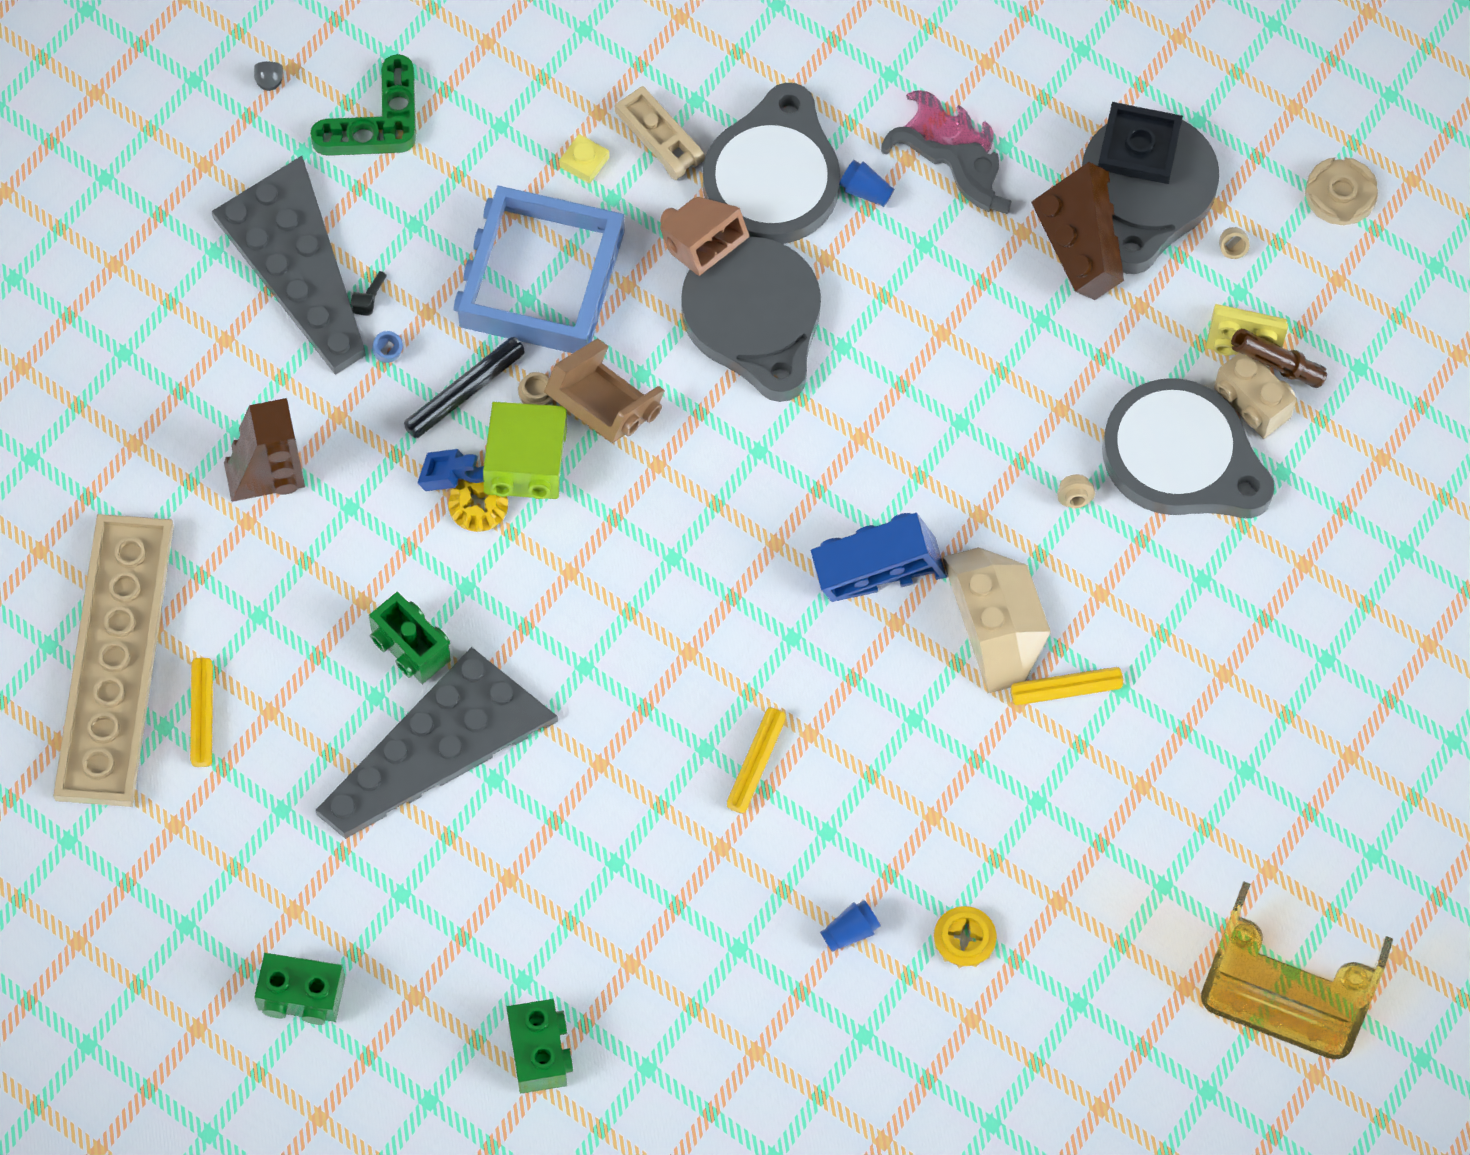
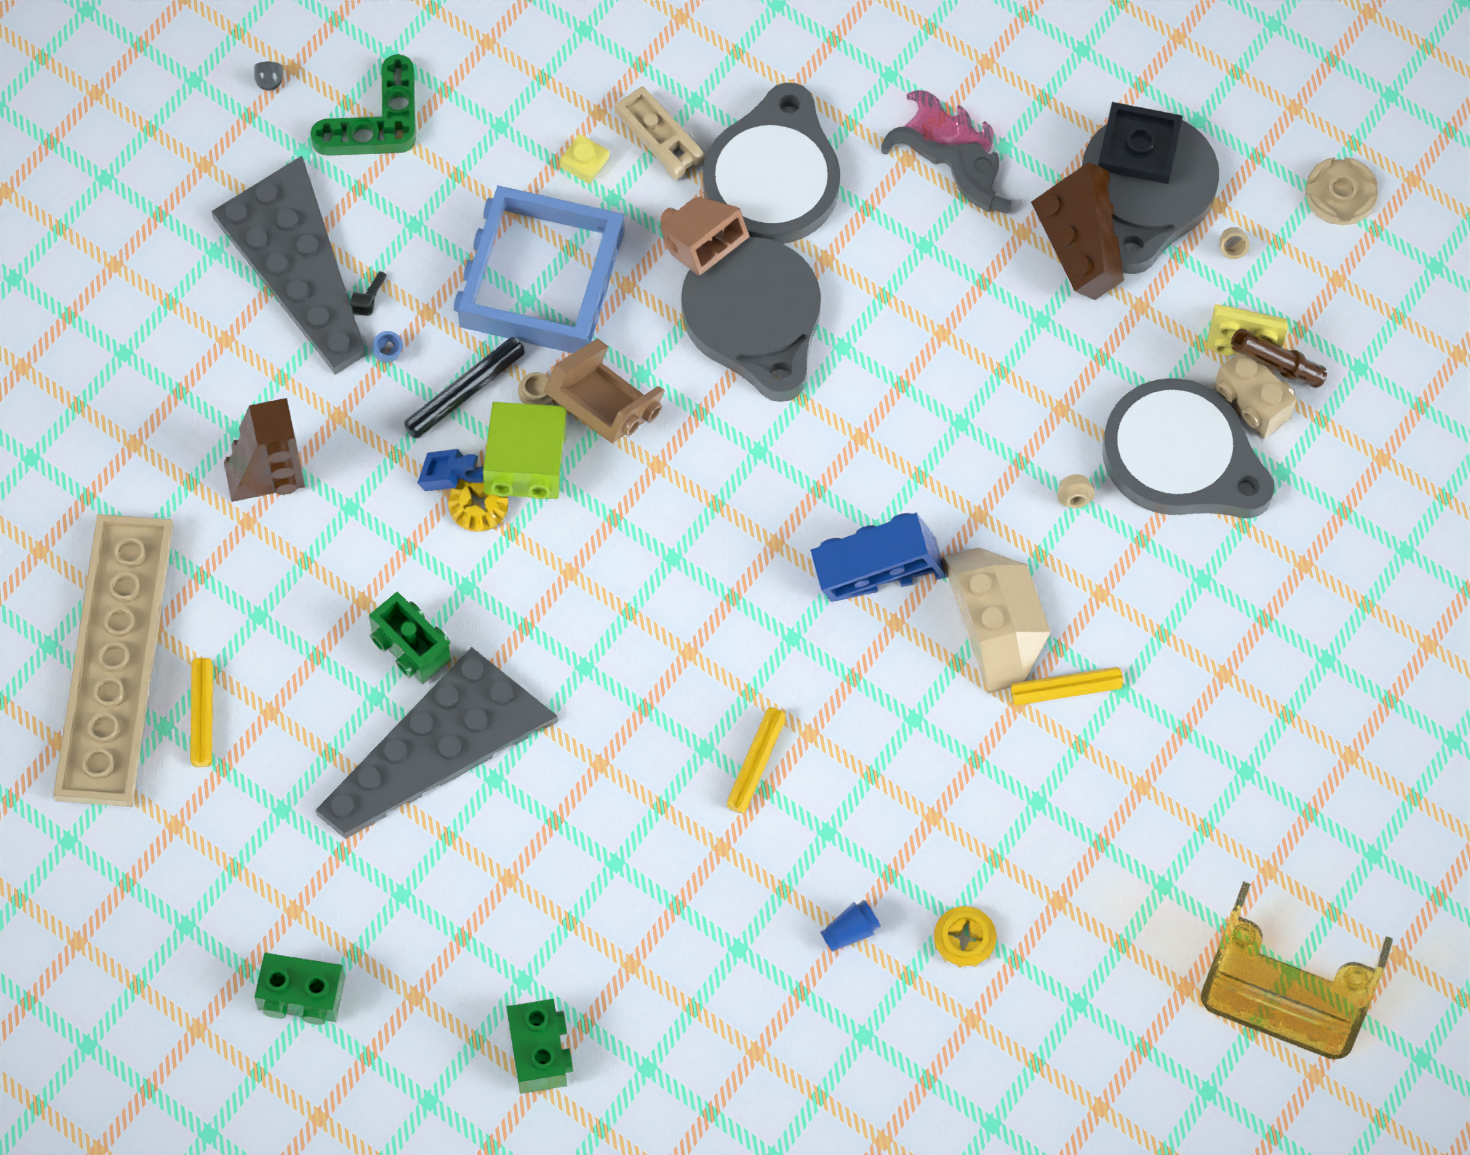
blue cone [840,159,895,207] -> none

